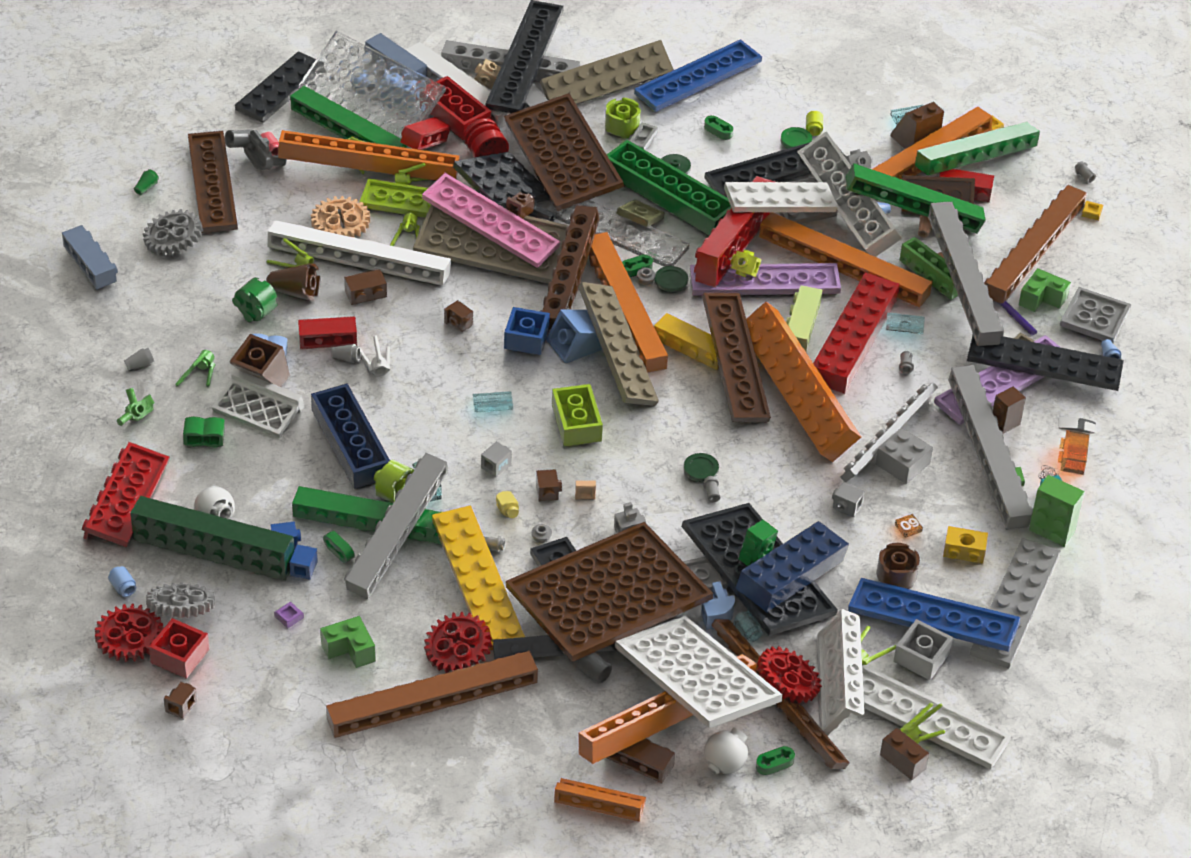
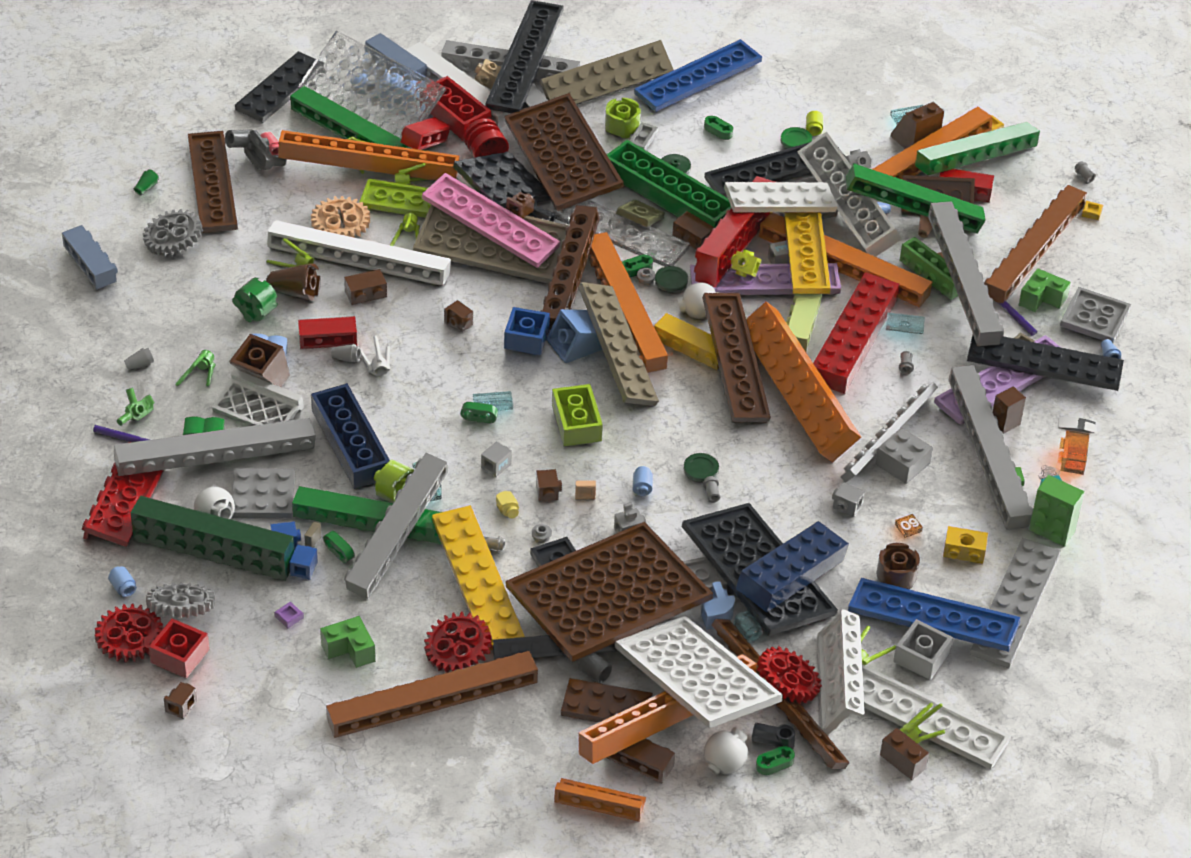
green brick [738,520,778,566] -> none
none -> dark purple bar [93,425,150,443]
none -> light grey brick [114,418,316,476]
none -> light grey plate [232,468,295,518]
none -> dark tan tile [304,521,321,548]
none -> green beam [460,402,498,424]
none -> reddish brown plate [561,678,653,723]
none -> light blue brick [633,466,653,496]
none -> reddish brown brick [672,212,715,250]
none -> white brick [678,283,719,320]
none -> black piece [752,722,795,749]
none -> light grey brick [768,240,789,264]
none -> yellow plate [784,212,831,294]

